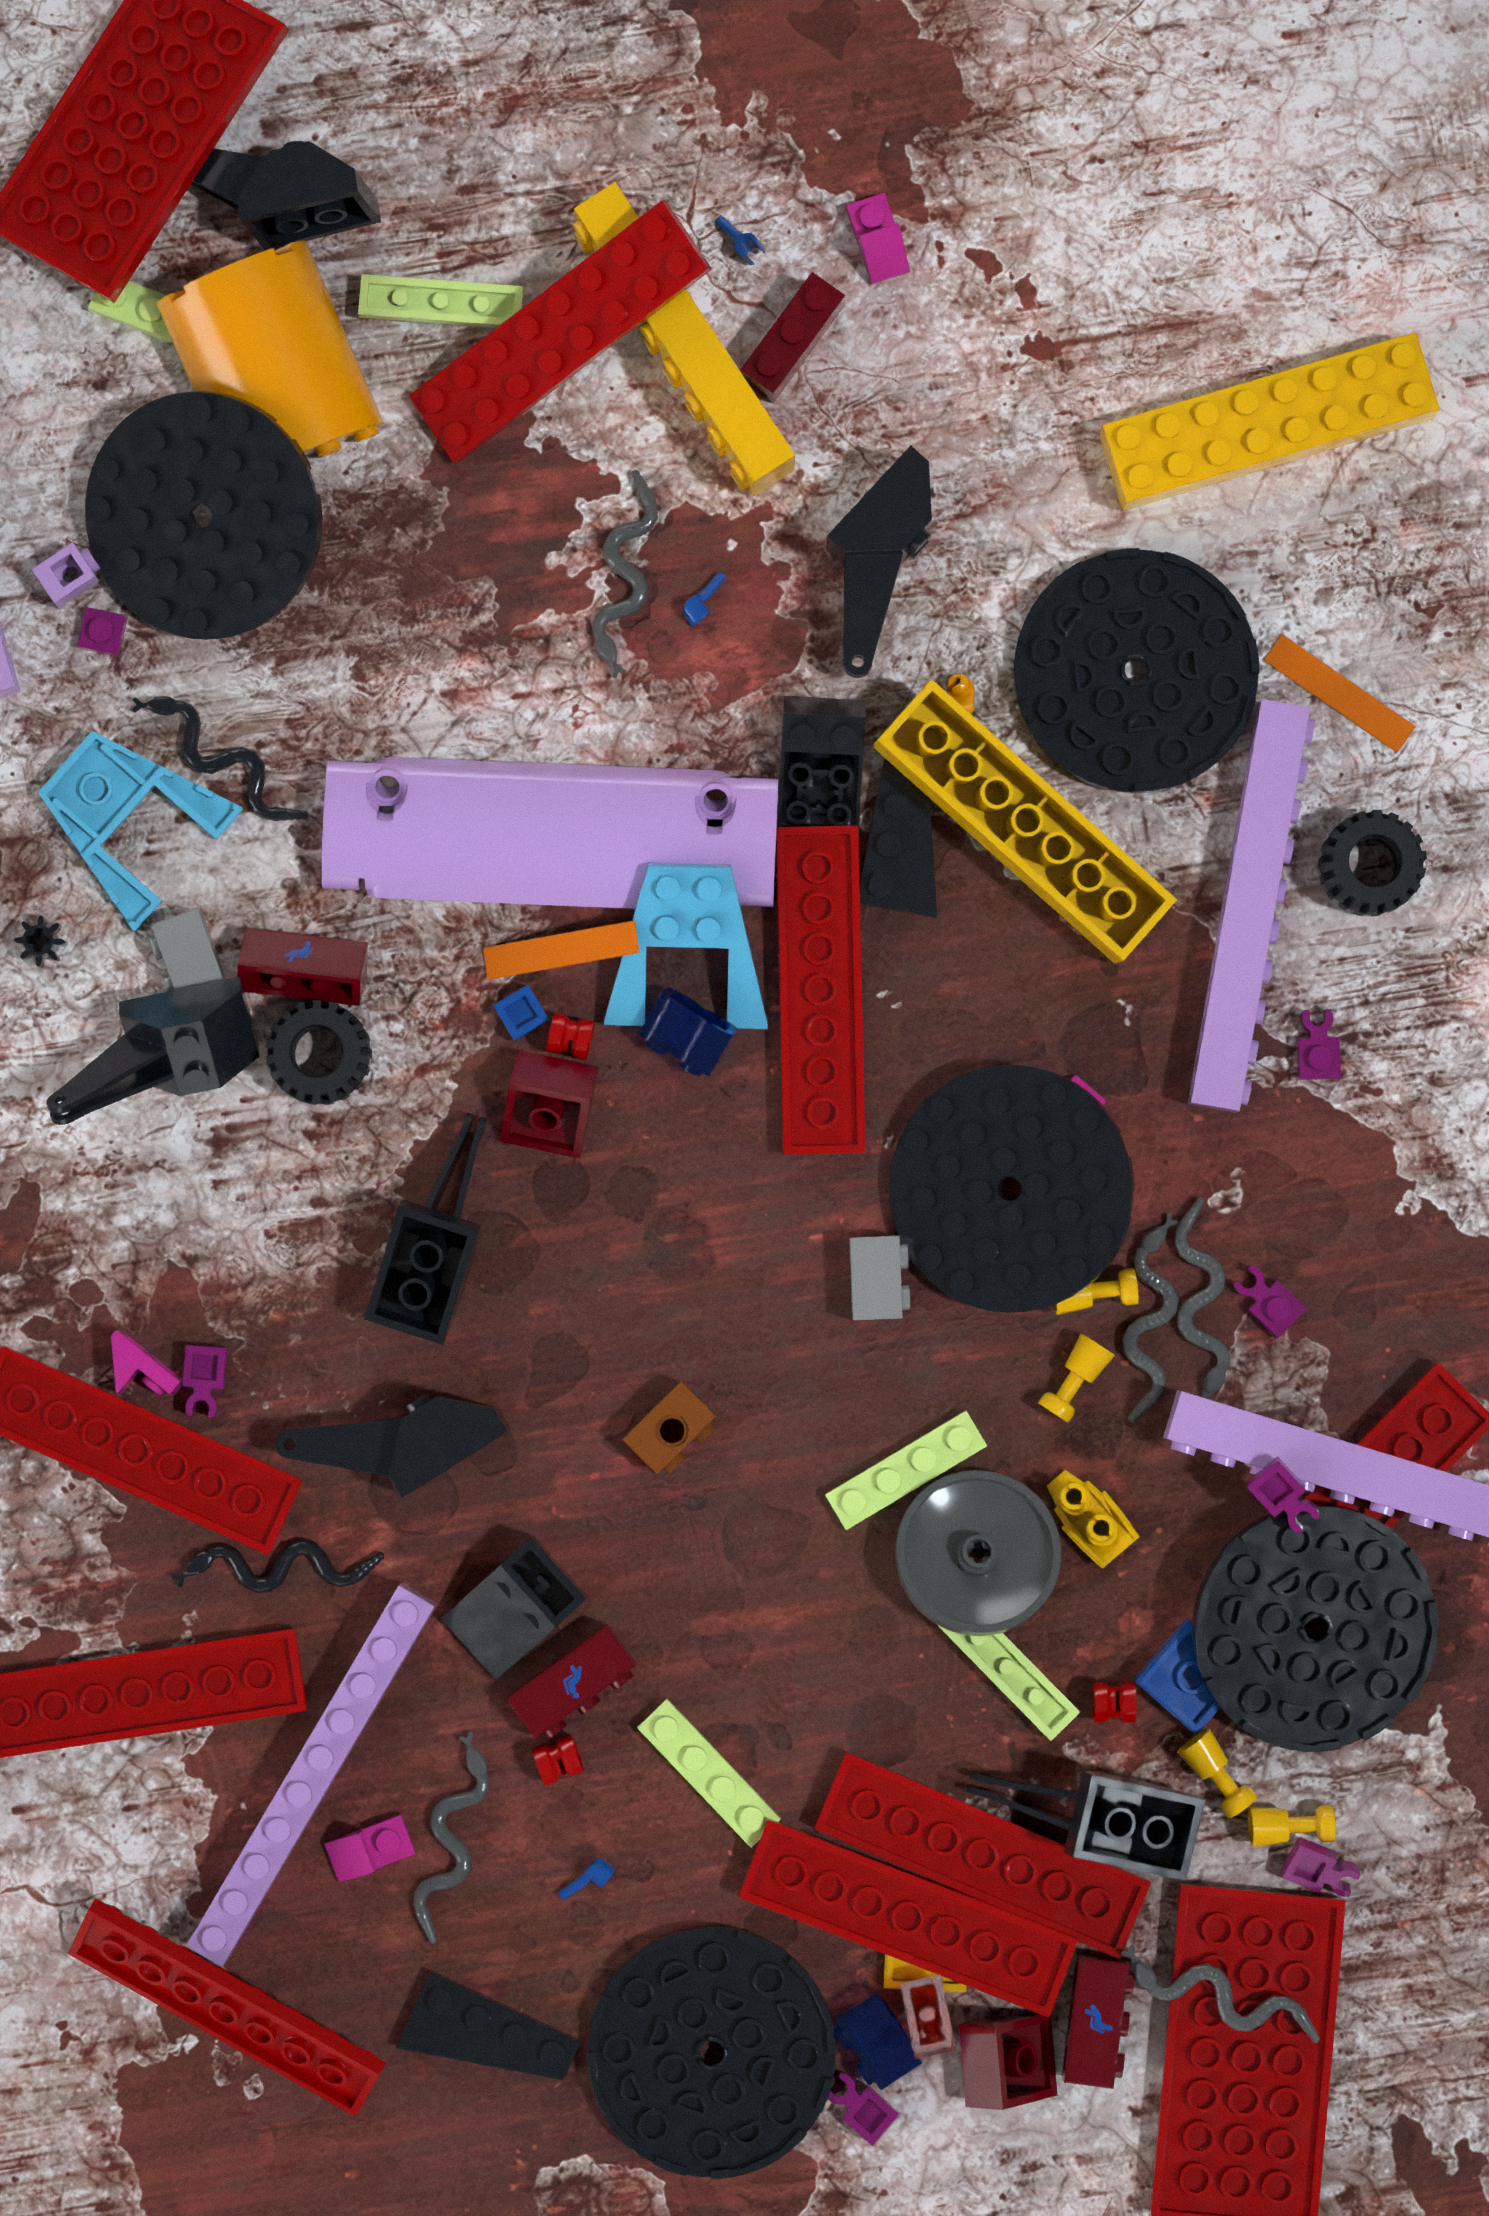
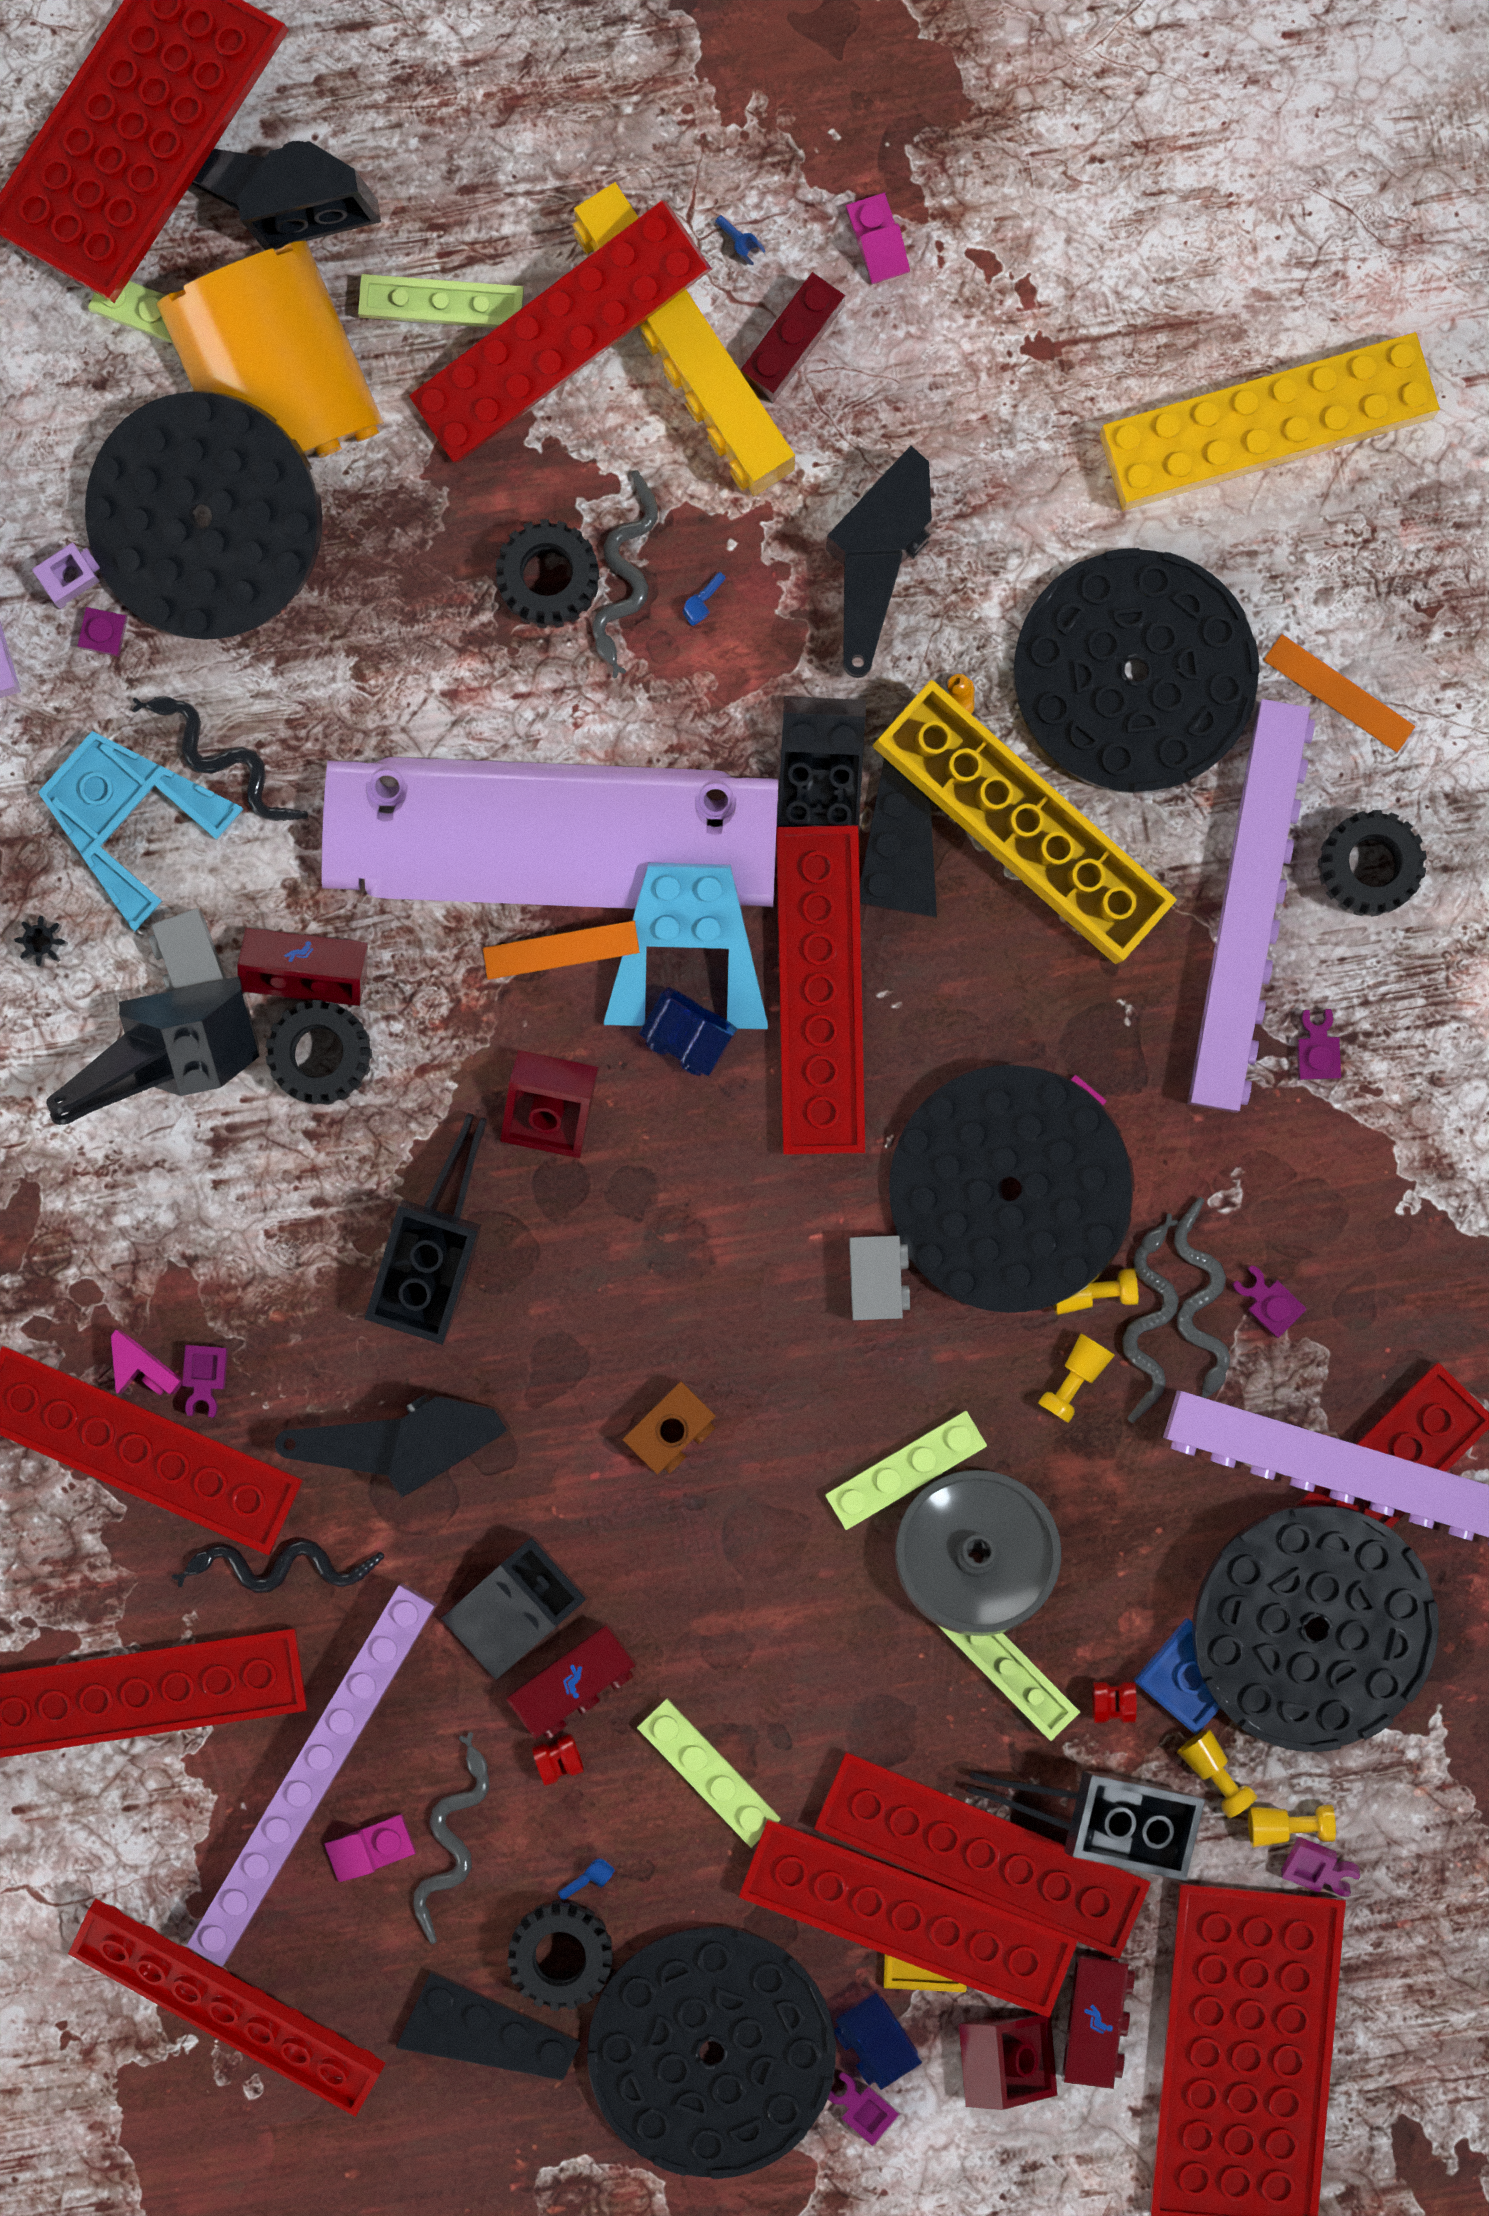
blue plate [493,985,550,1041] -> none
red wheel [546,1012,595,1061] -> none
clear red slope [900,1974,956,2059] -> none
yellow connector [1047,1470,1140,1569] -> none
dark grey animal [1121,1945,1320,2043] -> none
magenta plate [1246,1456,1320,1534] -> none
none -> black tyre [496,519,600,629]
none -> black tyre [507,1900,613,2011]

